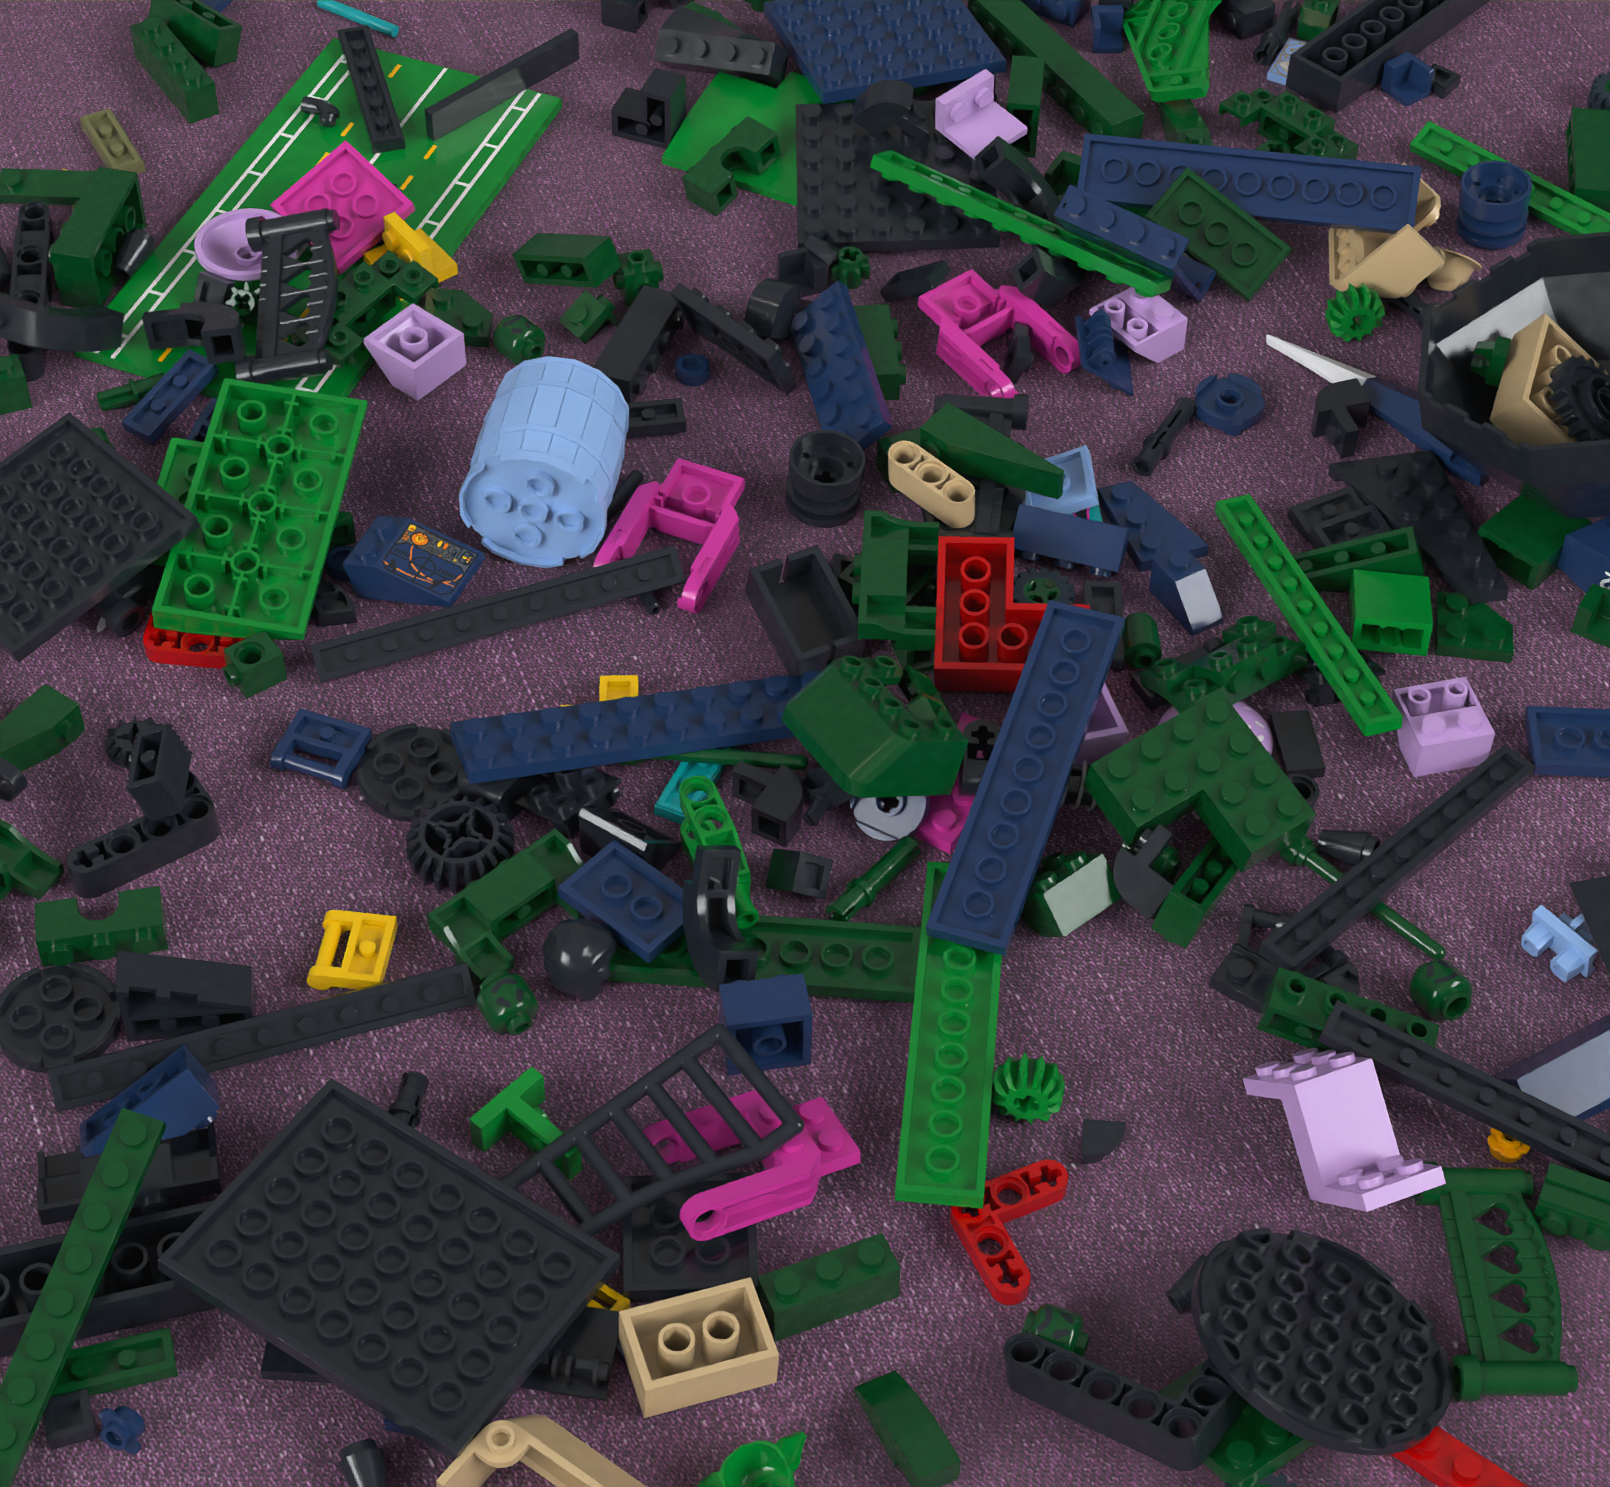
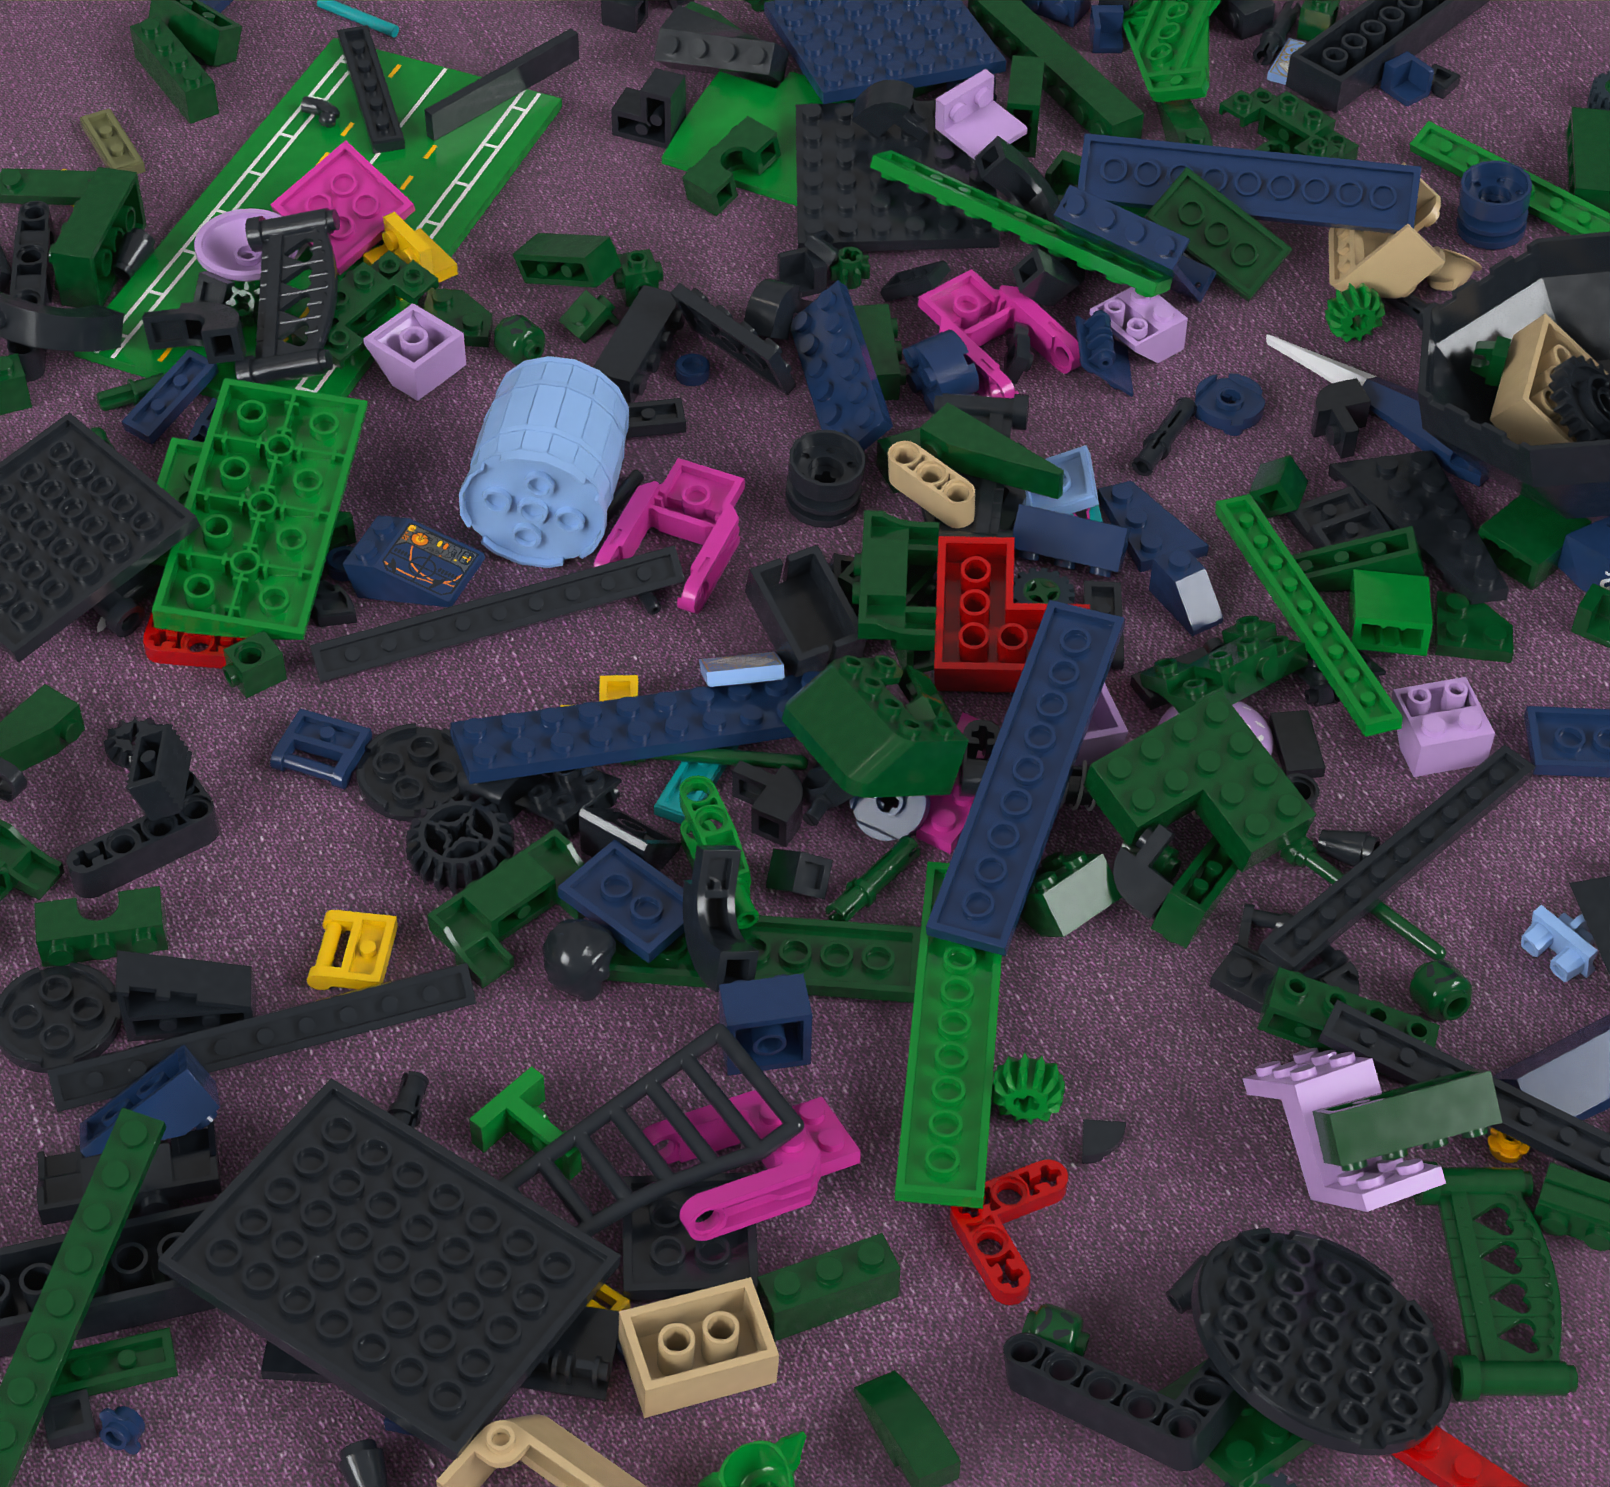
dark green head [476,971,539,1036] -> none
dark green brick [1122,612,1162,669] -> none
none -> light blue tile [699,652,785,687]
none -> dark blue brick [903,329,979,413]
none -> dark green brick [1249,455,1309,519]
none -> dark green brick [1312,1068,1502,1171]

